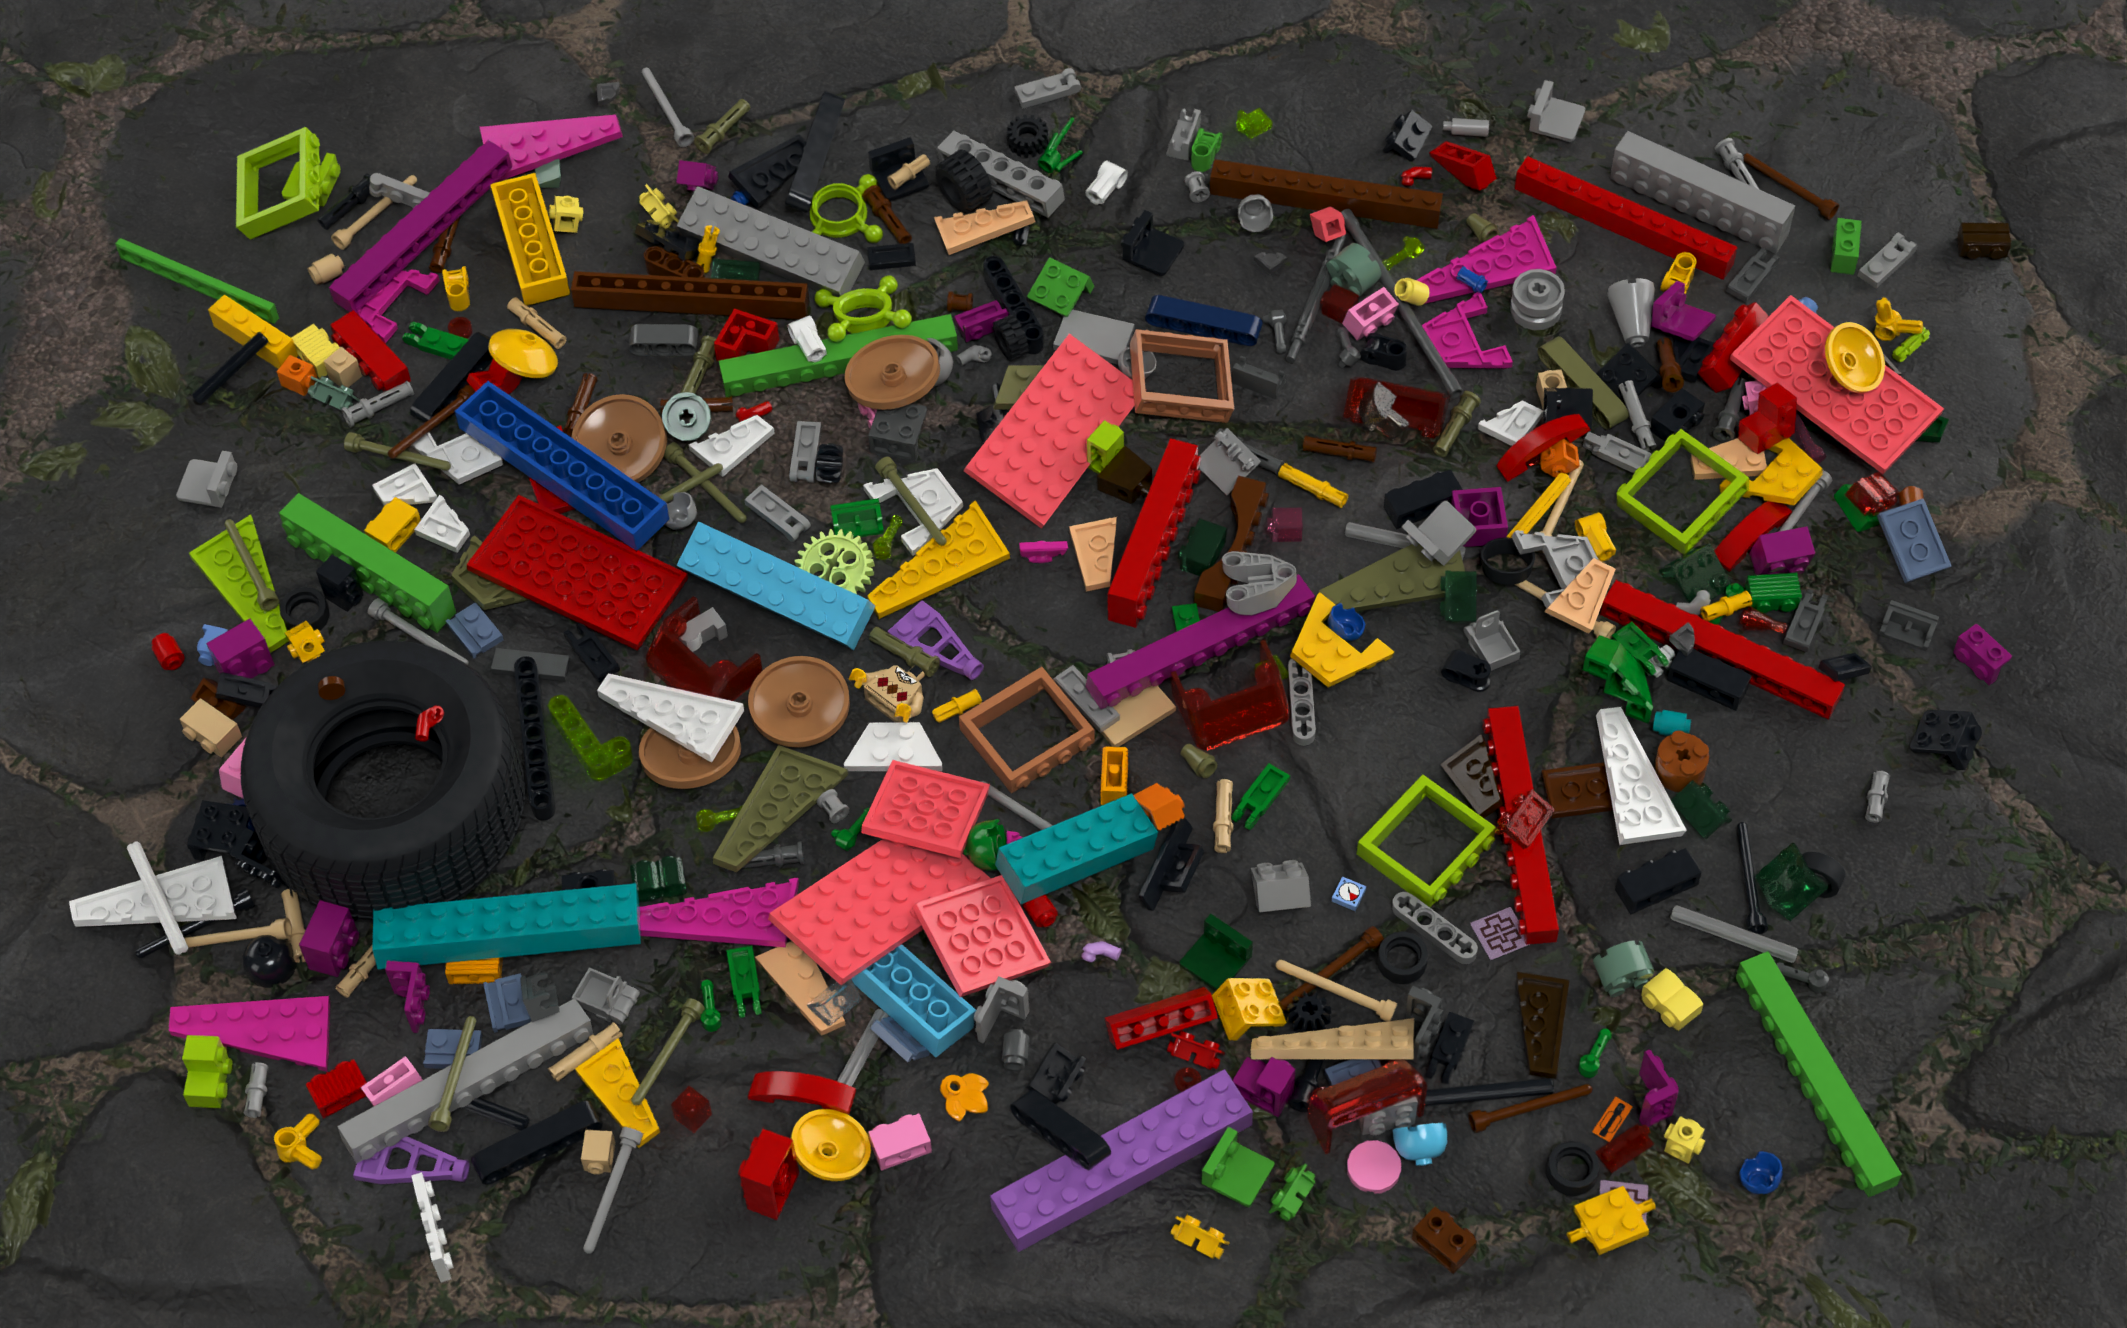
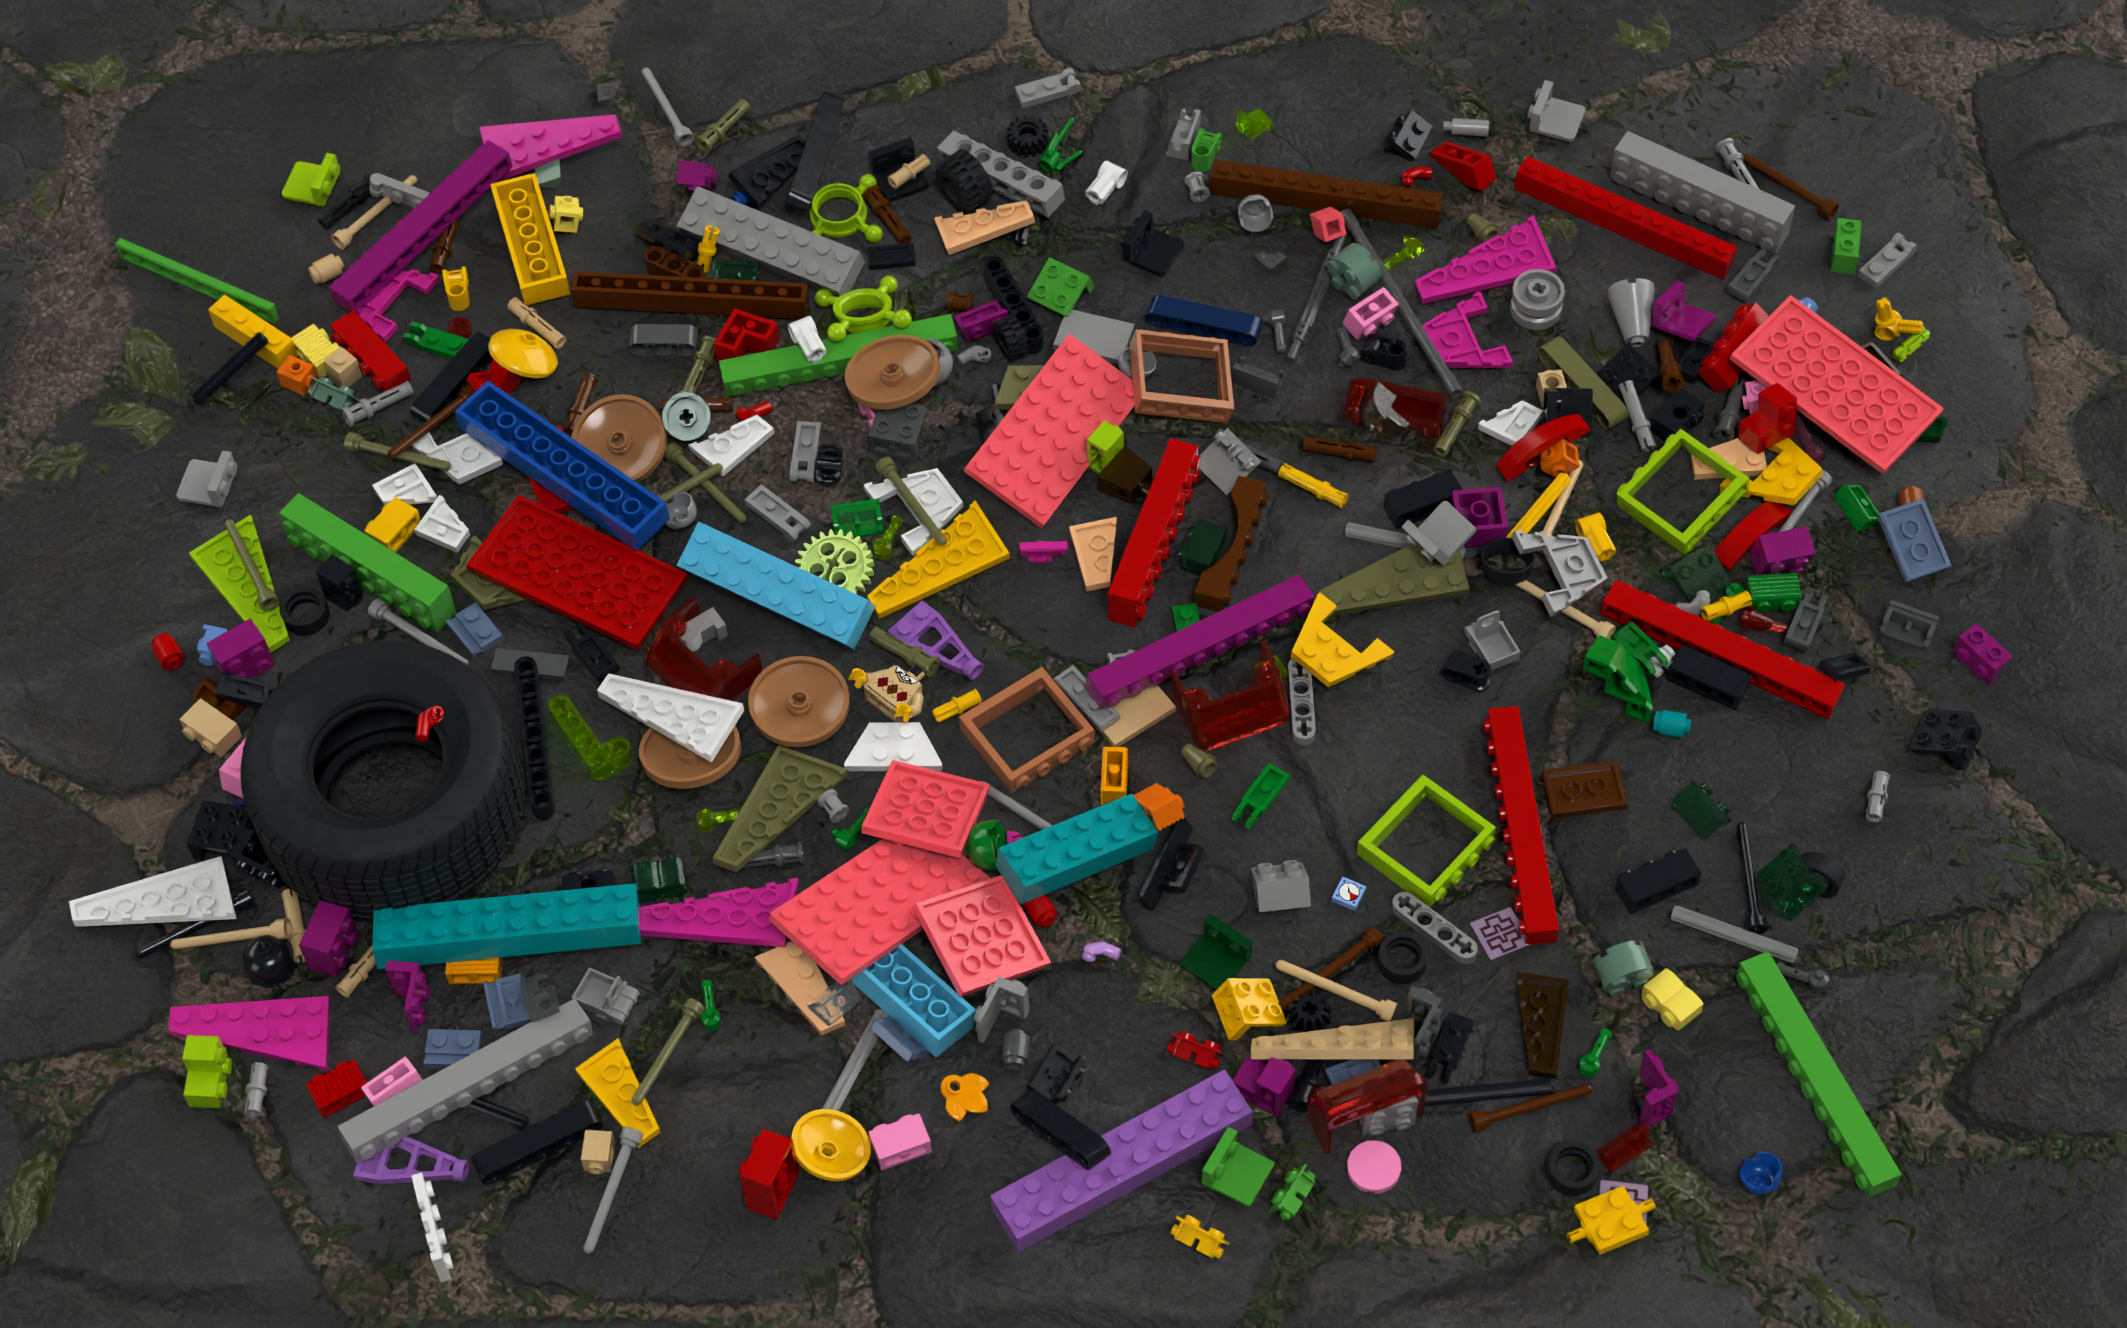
white axle [127,841,188,955] -> none
lime window [236,127,320,239] -> none
yellow axle [274,1114,322,1169] -> none
yellow brick [284,621,325,663] -> none
reddish brown tile [318,676,345,700] -> none
olive piece [428,1016,476,1132] -> none
tan pin [548,1022,623,1082] -> none
light yellow hinge [639,184,679,229] -> none
clear red brick [671,1086,712,1133] -> none
green hinge [726,945,762,1018] -> none
red slope [748,1071,856,1114] -> none
red brick [1104,987,1218,1050] -> none
clear red plate [1175,1067,1201,1092] -> none
tan pin [1213,779,1234,853] -> none
light grey connector [1222,551,1297,615] -> none
clear pink brick [1267,507,1303,542] -> none
clear red brick [1321,284,1359,323] -> none
blue hair [1327,603,1366,641] -> none
medium azure cylinder [1392,1123,1447,1166] -> none
light yellow brick [1394,278,1429,306] -> none
reddish brown brick [1412,1207,1477,1274] -> none
clear green bracket [1440,570,1477,622] -> none
dark brown wing [1440,734,1503,818] -> none
blue pin [1456,266,1488,293] -> none
clear red bracket [1495,789,1555,849] -> none
light nougat wing [1544,558,1616,634] -> none
light grey hinge [1583,432,1652,473] -> none
orange sticker [1592,1096,1633,1142] -> none
white wing [1596,707,1687,845] -> none
dark orange brick [1654,731,1709,792] -> none
yellow piece [1660,252,1696,294] -> none
light yellow brick [1664,1116,1705,1164] -> none
flat silver tile [1669,623,1695,657] -> none
yellow dish [1825,322,1885,393] -> none
clear red brick [1845,471,1900,516] -> none
dark brown brick [1957,223,2011,259] -> none

